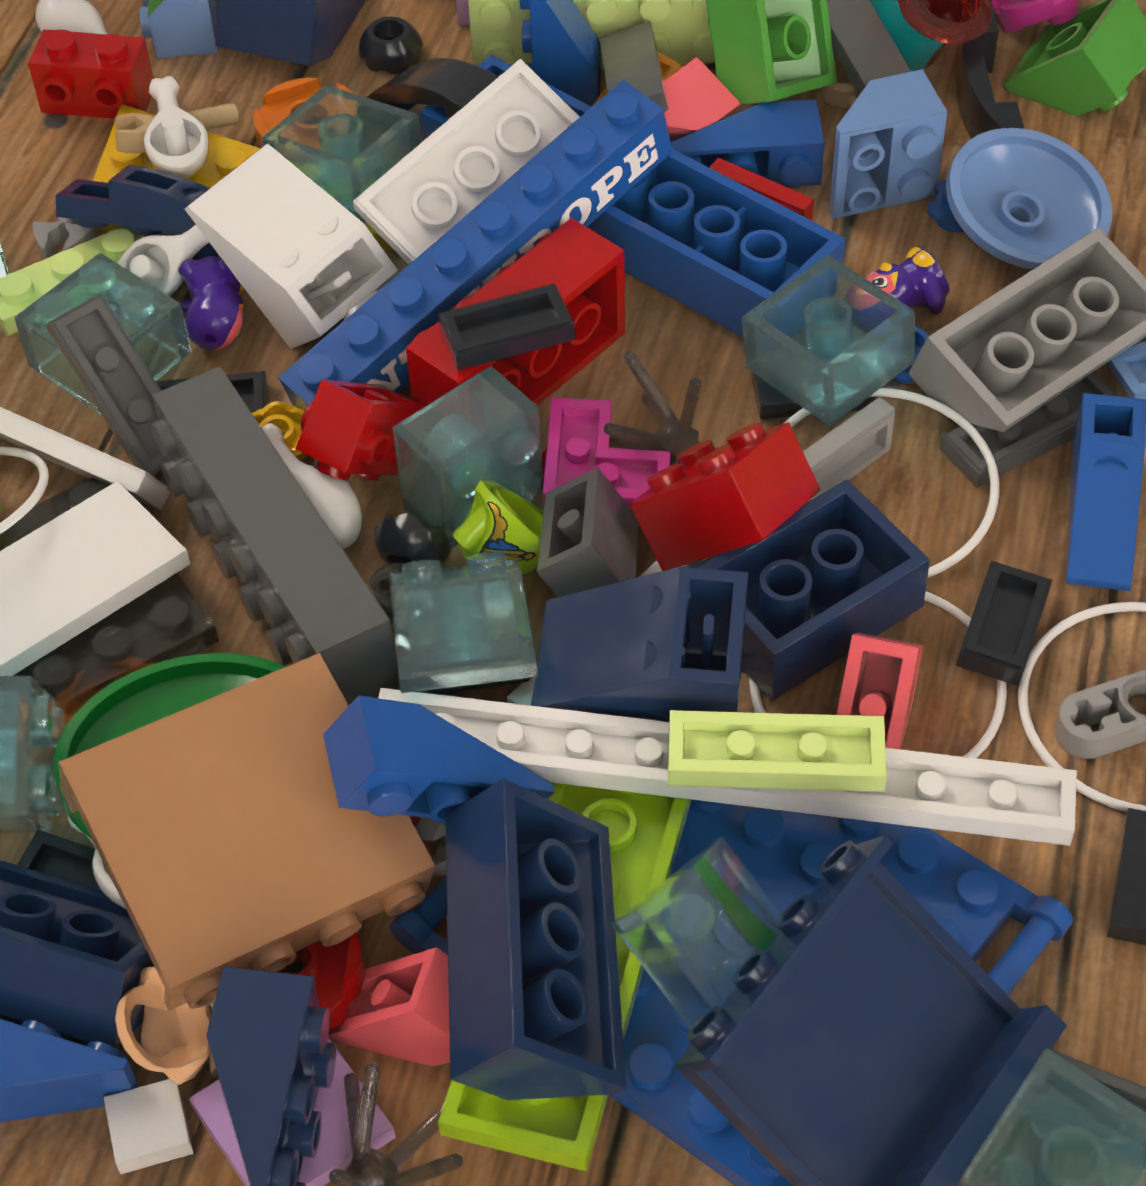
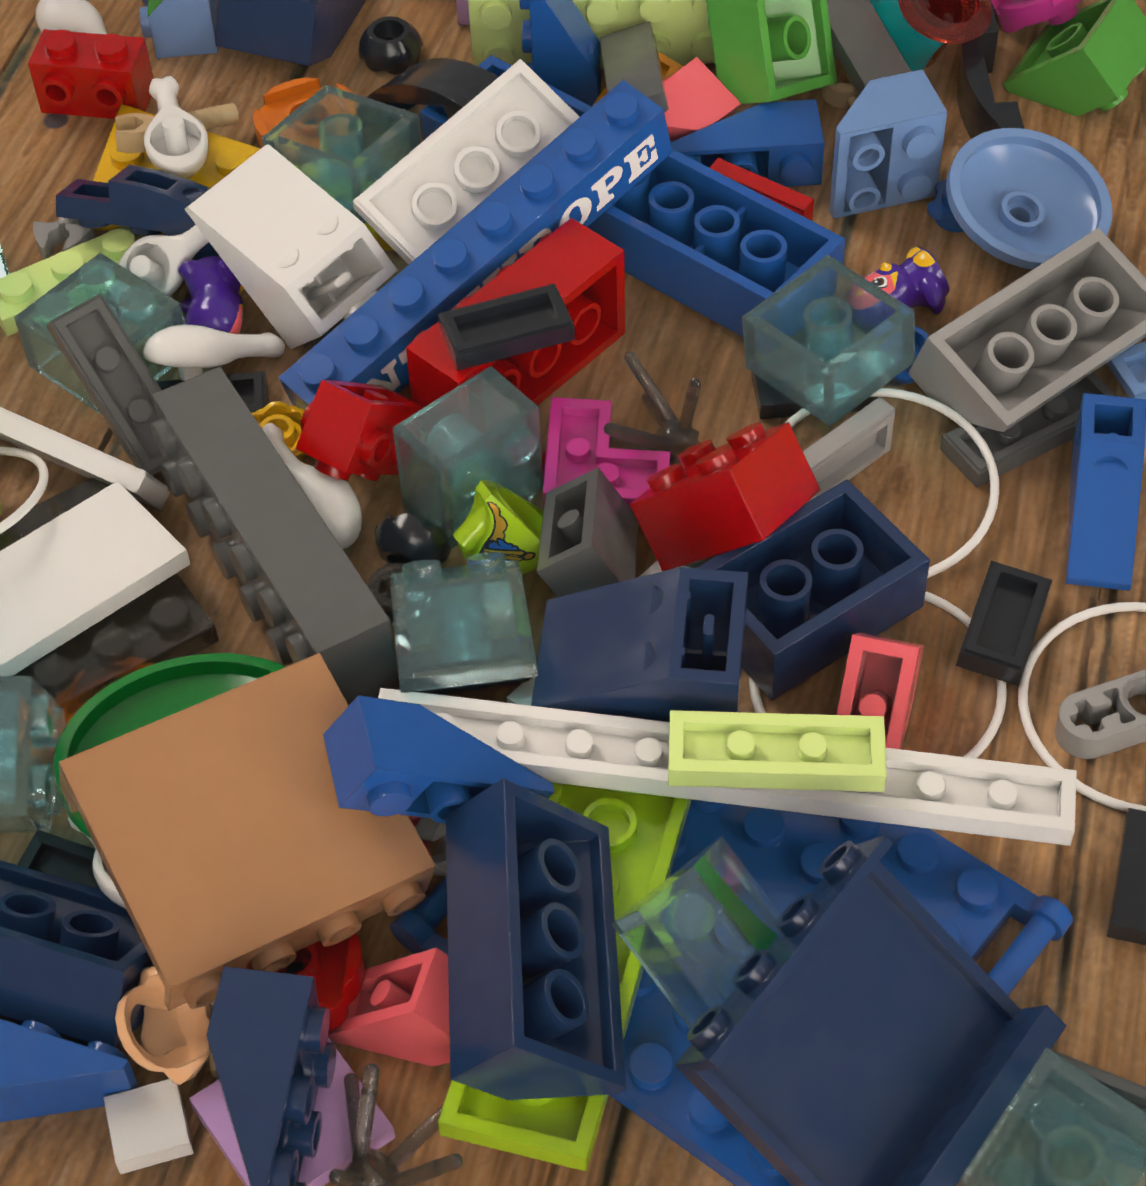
none -> white piece [143,325,285,381]

